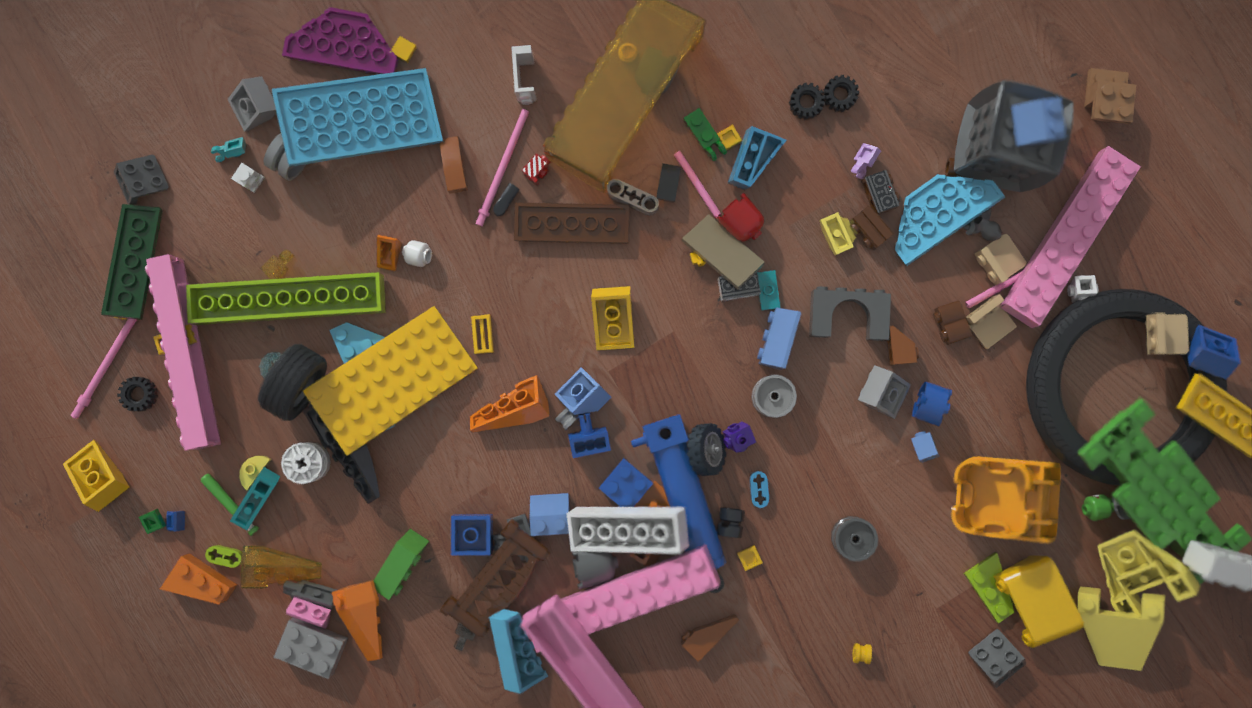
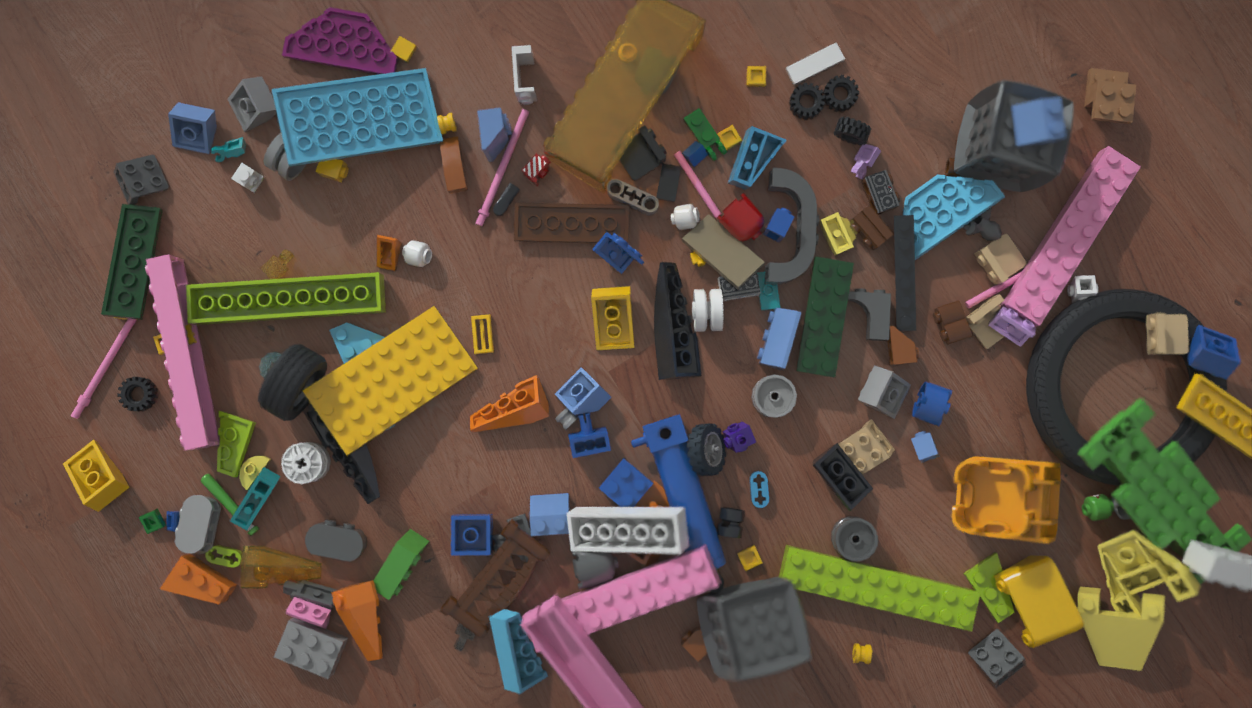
none -> medium blue slope [168,102,217,154]
none -> light grey brick [175,495,221,554]
none -> lime wing [217,411,256,477]
none -> dark grey brick [305,519,367,562]
none -> yellow brick [315,159,348,183]
none -> yellow wheel [437,113,457,135]
none -> medium blue slope [478,108,512,162]
none -> blue bracket [592,232,644,274]
none -> black bracket [615,125,667,181]
none -> black wedge [654,262,702,380]
none -> white head [671,204,700,230]
none -> blue slope [682,141,708,167]
none -> white wheel [692,289,723,332]
none -> dark grey piece [697,577,812,682]
none -> yellow tile [746,66,766,87]
none -> blue brick [763,208,795,243]
none -> dark grey arch [764,168,819,285]
none -> lime brick [779,545,980,631]
none -> white tile [785,42,845,86]
none -> dark green plate [796,257,854,378]
none -> black slope [813,443,873,511]
none -> black tyre [834,117,872,145]
none -> tan bracket [839,419,895,475]
none -> black plate [894,215,916,331]
none -> lavender bracket [988,306,1036,347]

